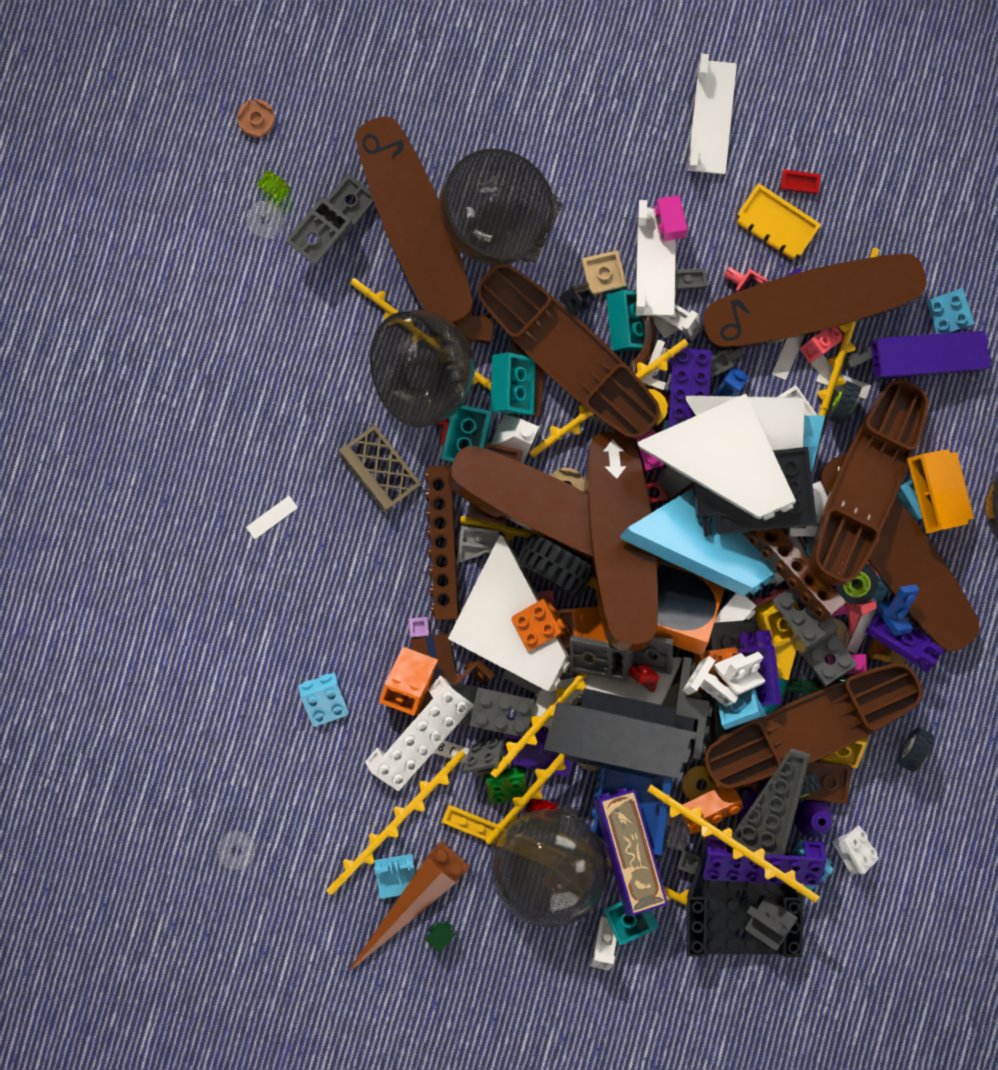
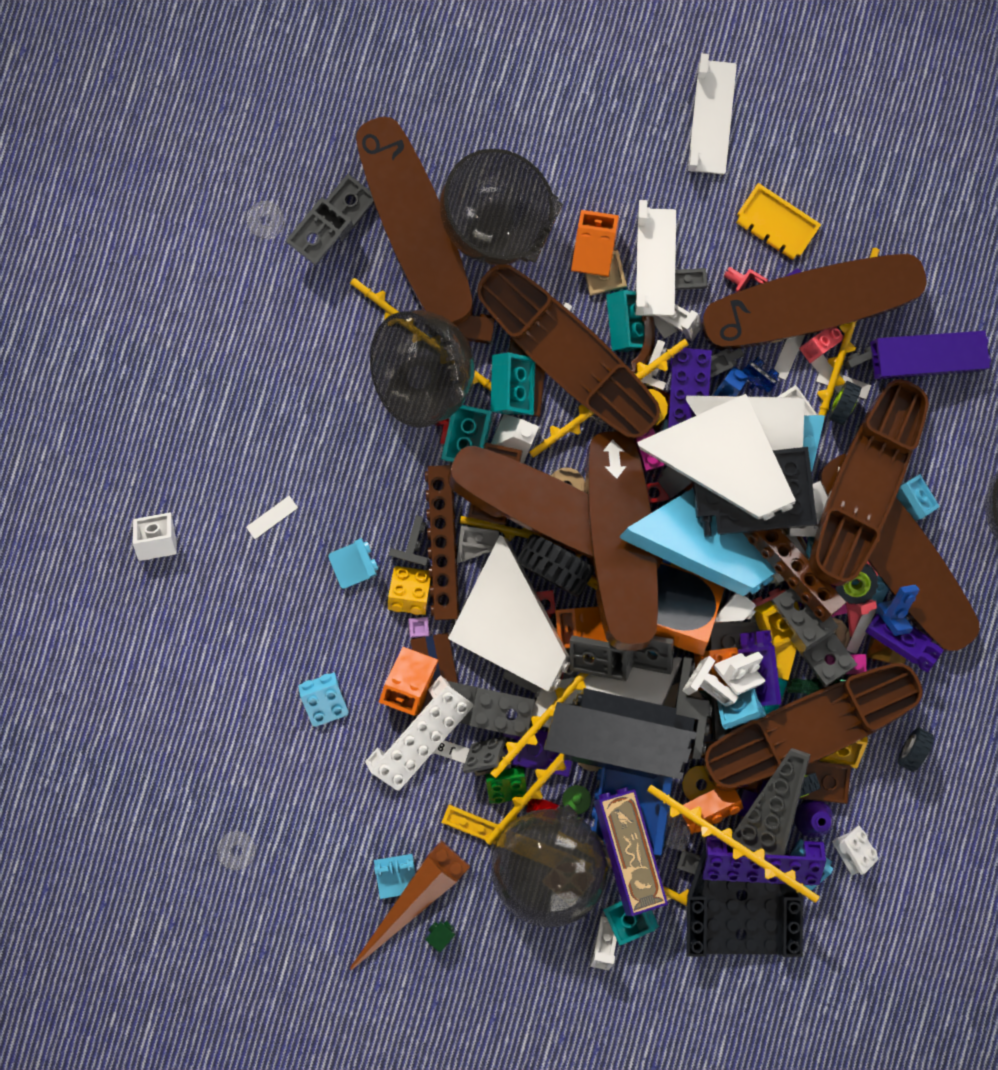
nougat tile [237,99,275,137] -> none
clear neon green bracket [256,170,291,202] -> none
yellow plant [326,750,466,895] -> none
dark tan fence [338,425,421,513] -> none
reddish brown bracket [450,658,495,688] -> none
orange bracket [511,599,567,651] -> none
black hinge [559,282,595,315] -> none
red bracket [628,665,659,692] -> none
dark pink brick [653,195,688,241] -> none
dark grey bracket [745,897,797,950] -> none
red tile [780,169,821,195] -> none
light orange piece [907,449,975,534] -> none
medium azure hinge [926,288,974,334] -> none
none -> white slope [133,512,177,561]
none -> medium azure bracket [328,538,379,589]
none -> yellow bracket [388,566,431,615]
none -> dark grey bracket [389,515,429,567]
none -> bright green piece [562,785,591,814]
none -> orange slope [571,210,619,277]
none -> clear blue hips [743,357,779,393]

